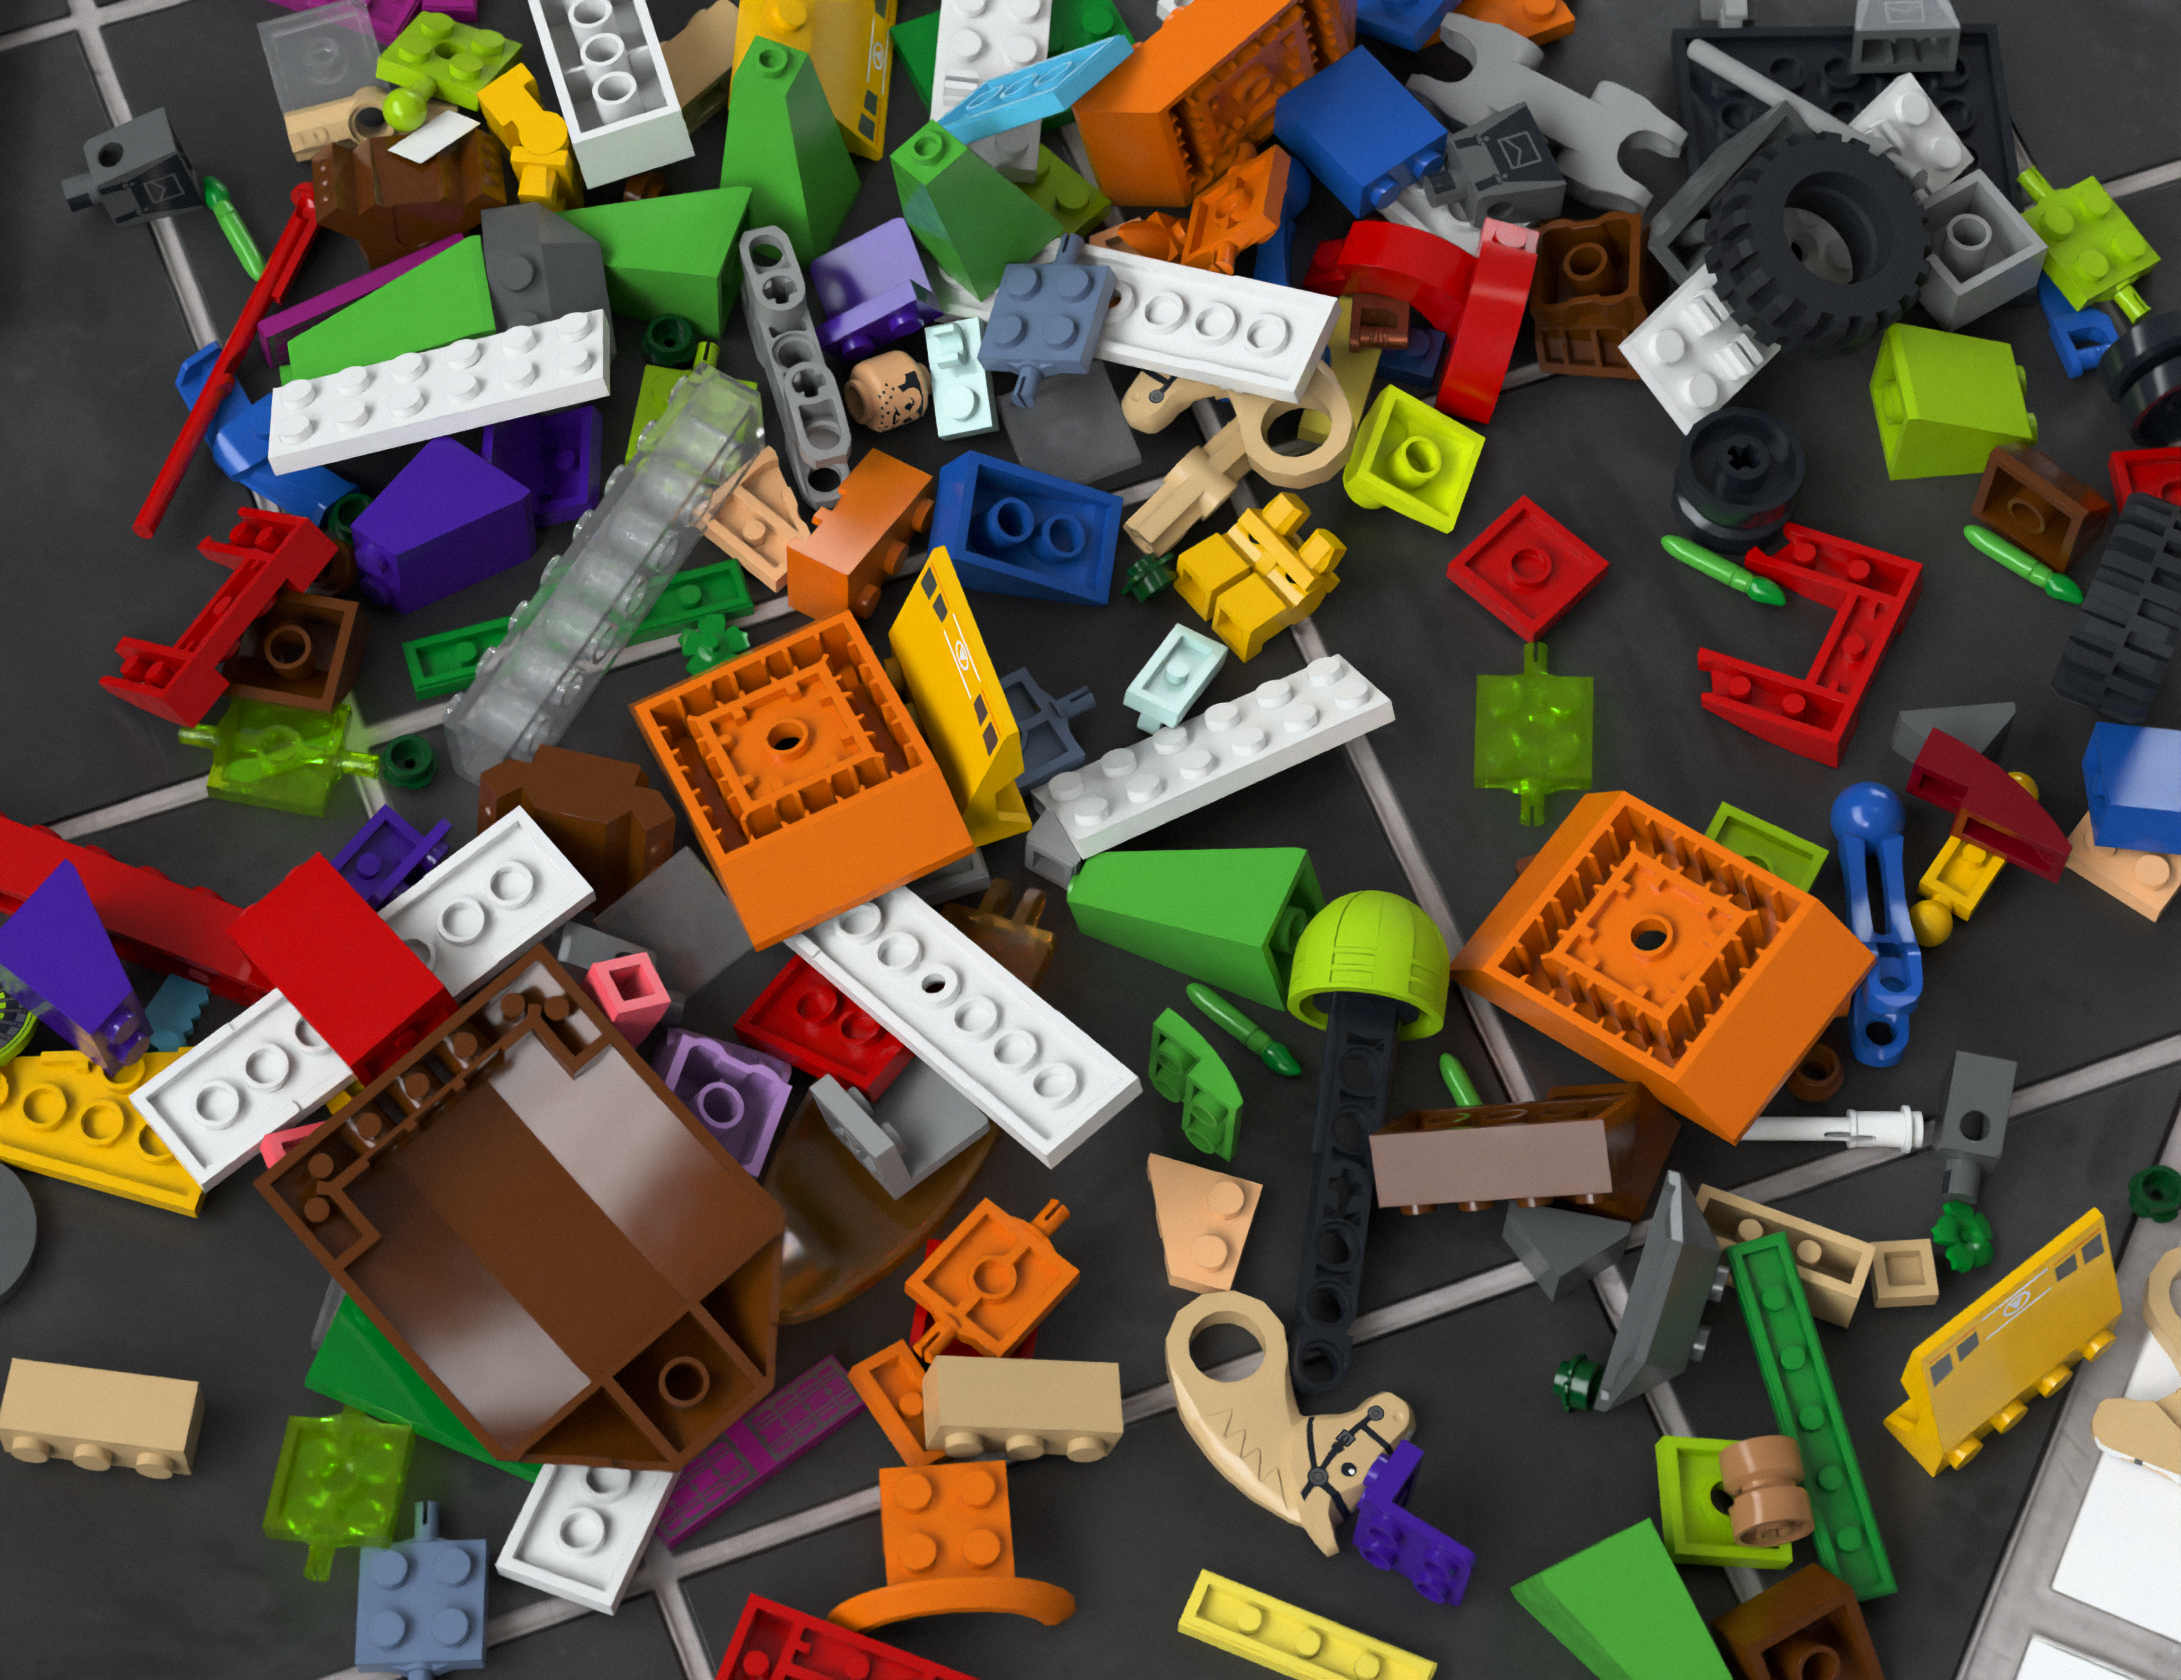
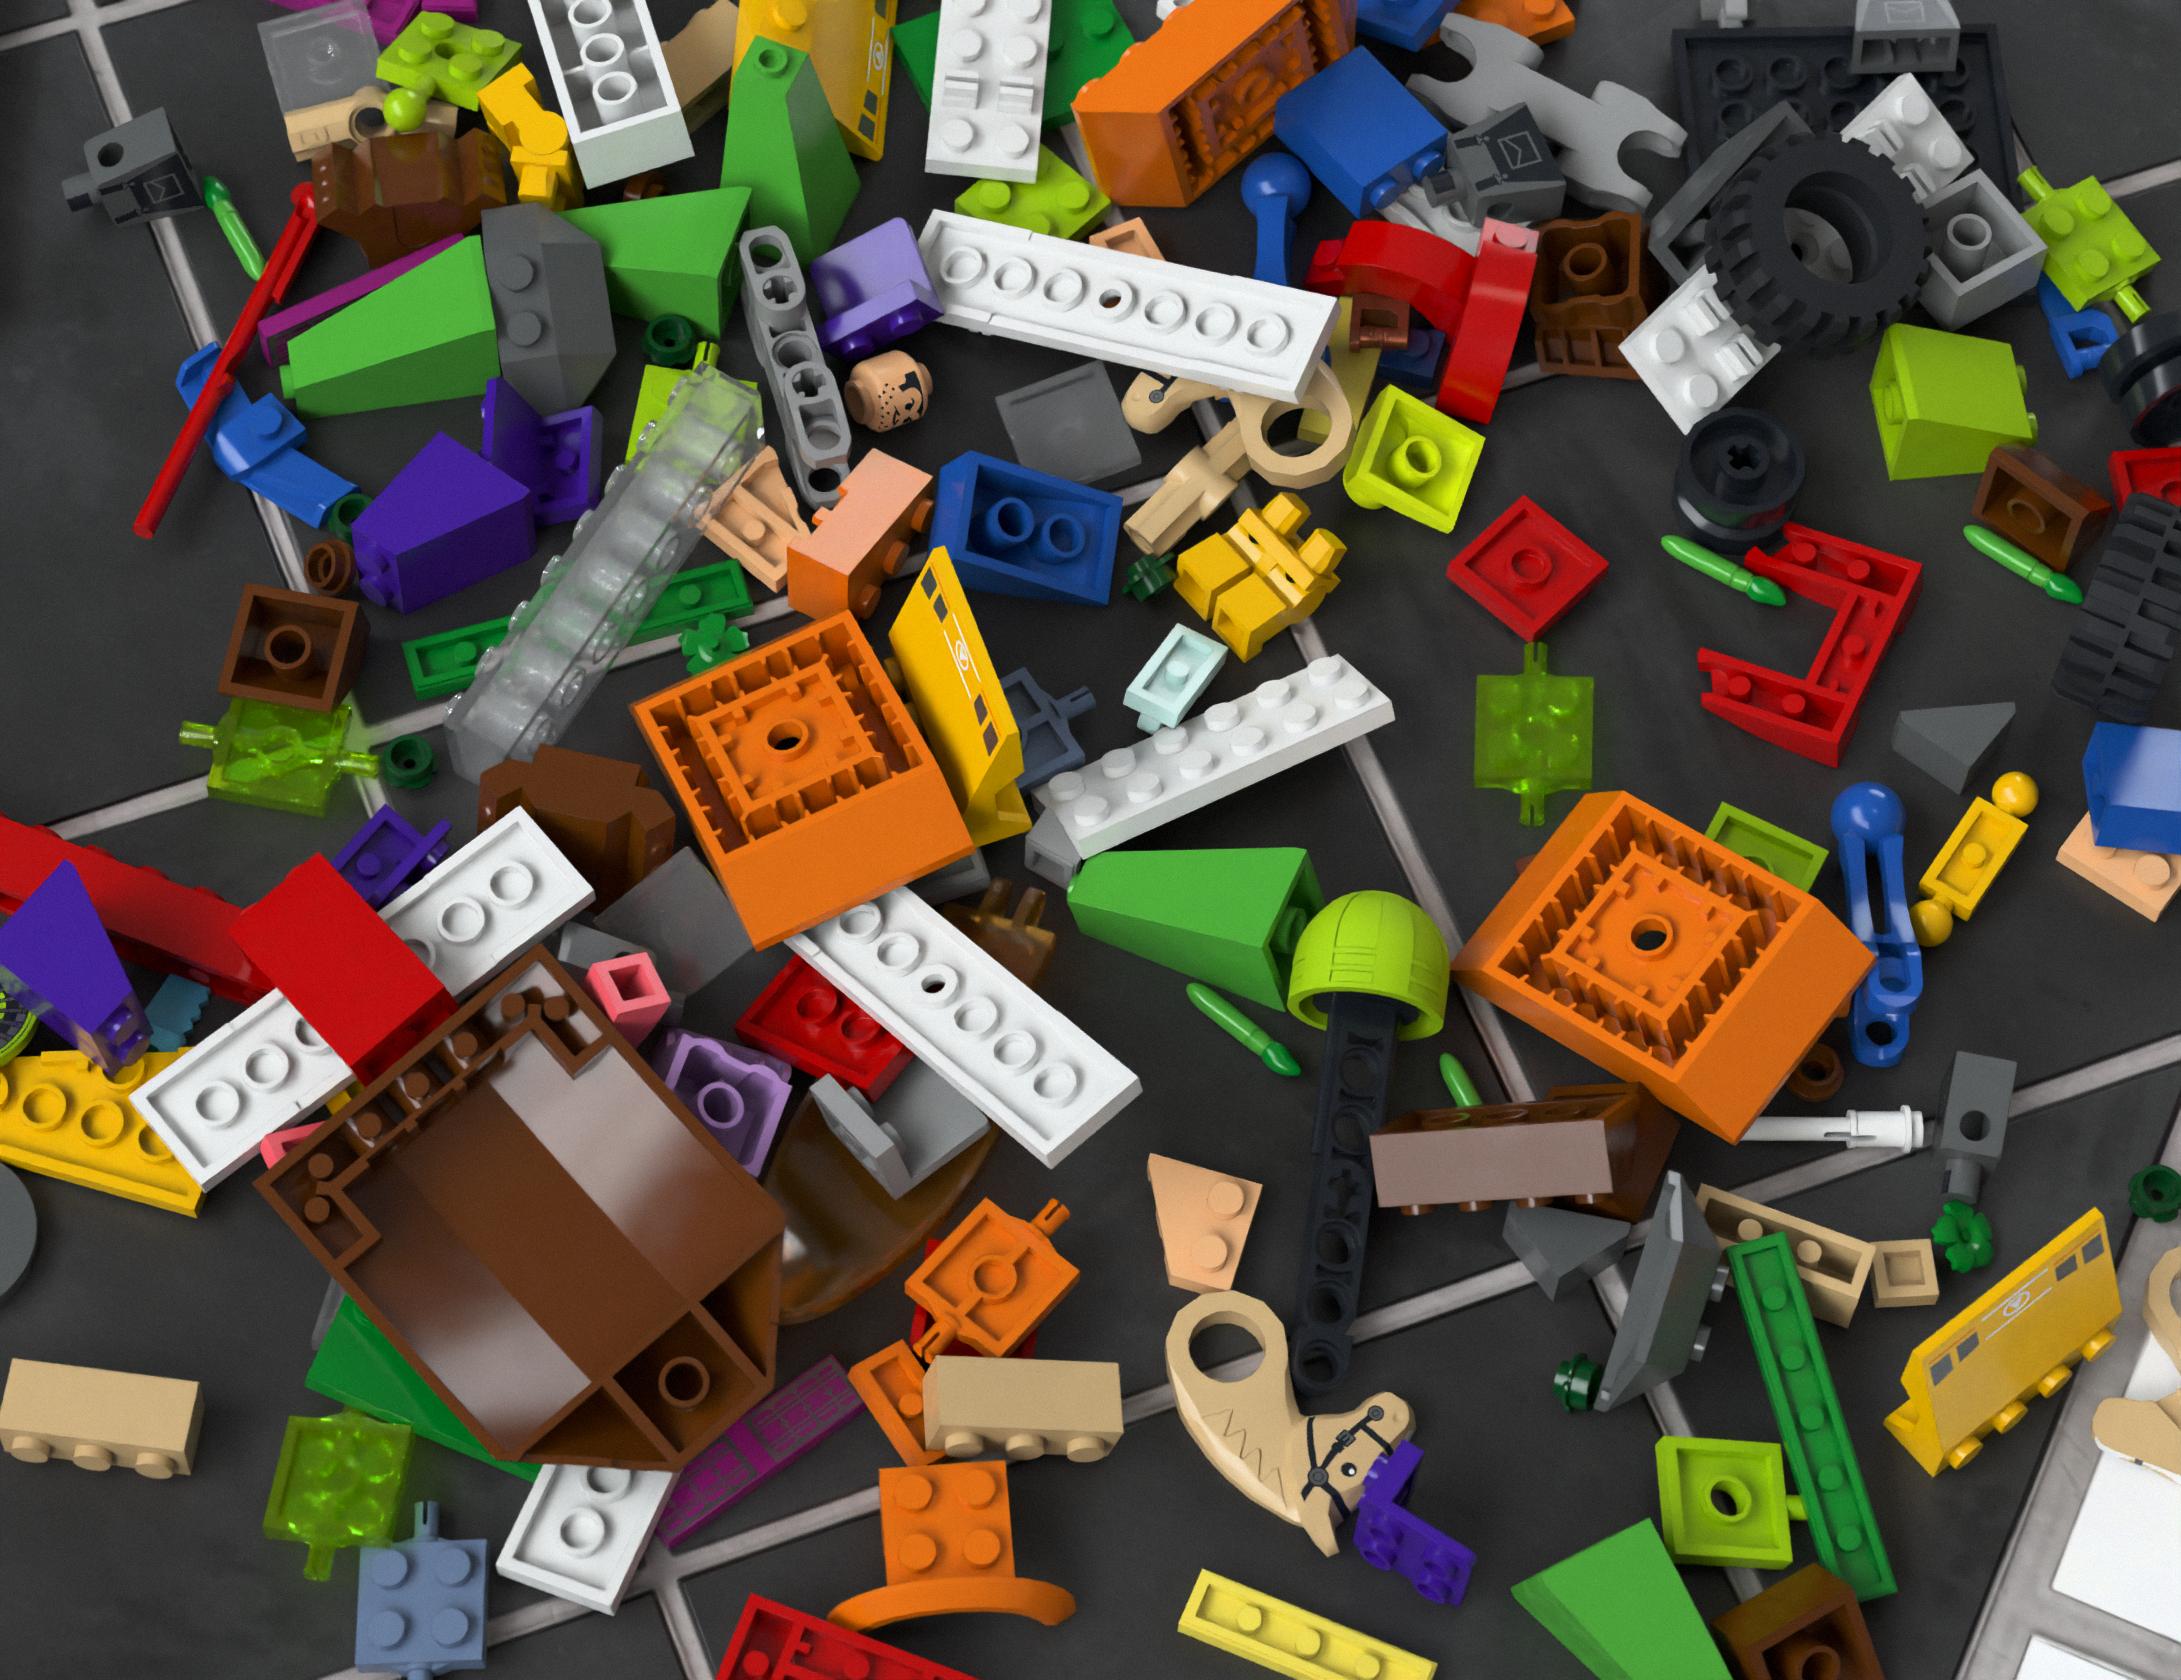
red wedge [98,506,339,729] -> none
white plate [268,308,610,476] -> none
white sticker [388,110,481,164] -> none
bright green slope [890,119,1064,302] -> none
light aqua plate [925,317,999,441] -> none
medium azure tile [937,34,1134,144] -> none
sand blue plate [977,233,1117,408] -> none
orange plate [1117,211,1189,264] -> none
bright green slope [1148,1007,1243,1163] -> none
orange plate [1180,143,1291,276] -> none
light grey bar [1687,39,1928,191] -> none
medium nougat wheel [1718,1435,1815,1548] -> none
dark red slope [1905,727,2073,884] -> none

